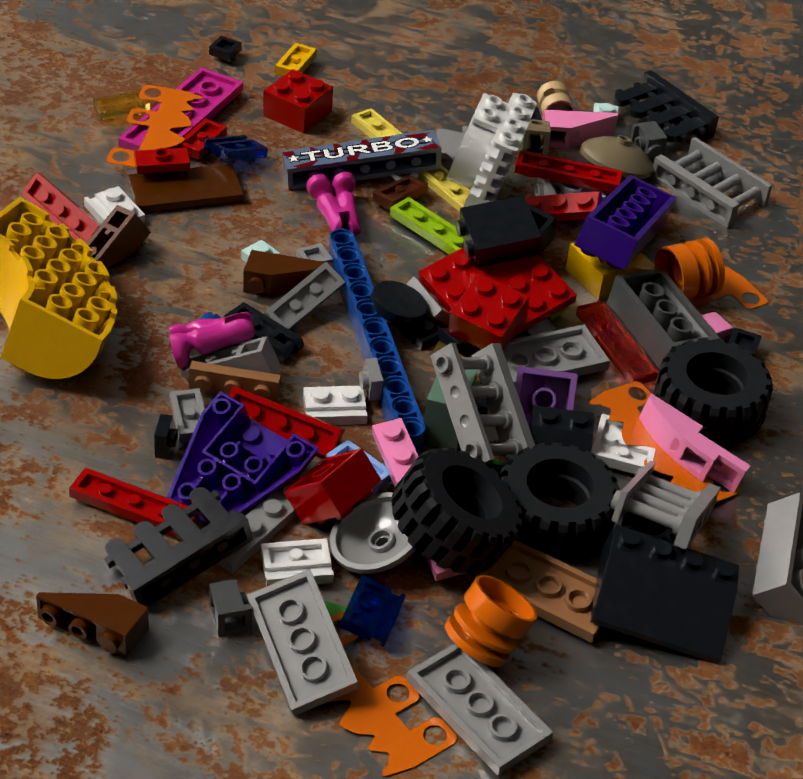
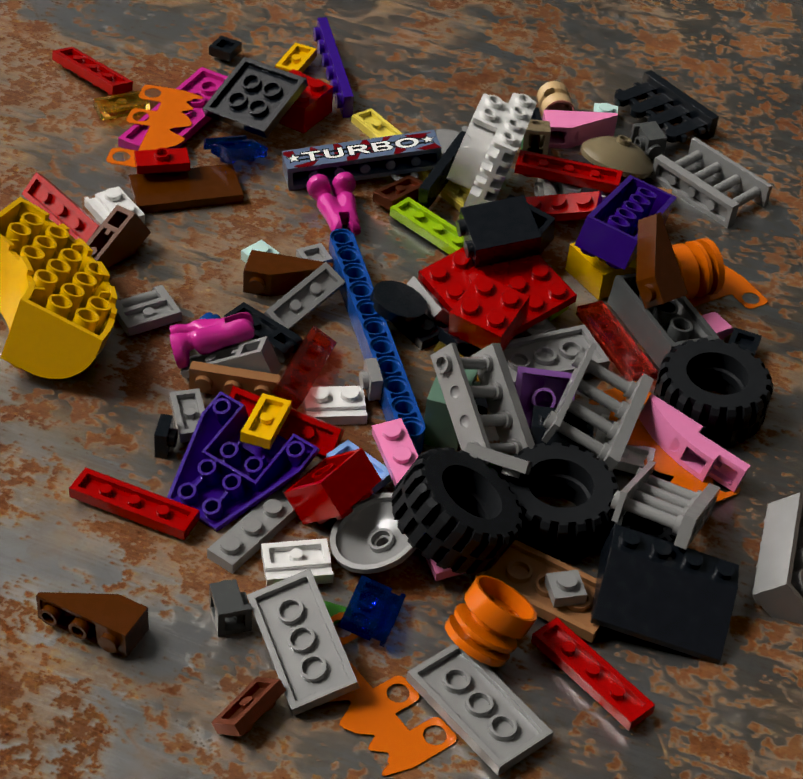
black fence [104,487,254,607] -> none
red plate [177,118,227,160] -> none
none -> red plate [52,47,133,96]
none -> light grey plate [115,285,182,337]
none -> black plate [202,57,308,138]
none -> copper plate [211,677,286,737]
none -> yellow plate [240,393,292,450]
none -> clear red plate [272,325,337,410]
none -> dark purple plate [313,17,354,118]
none -> black tile [418,131,466,209]
none -> light grey plate [465,442,533,479]
none -> red plate [531,617,655,731]
none -> light grey fence [541,342,654,471]
none -> light grey plate [544,569,587,608]
none -> reddish brown slope [636,212,688,309]

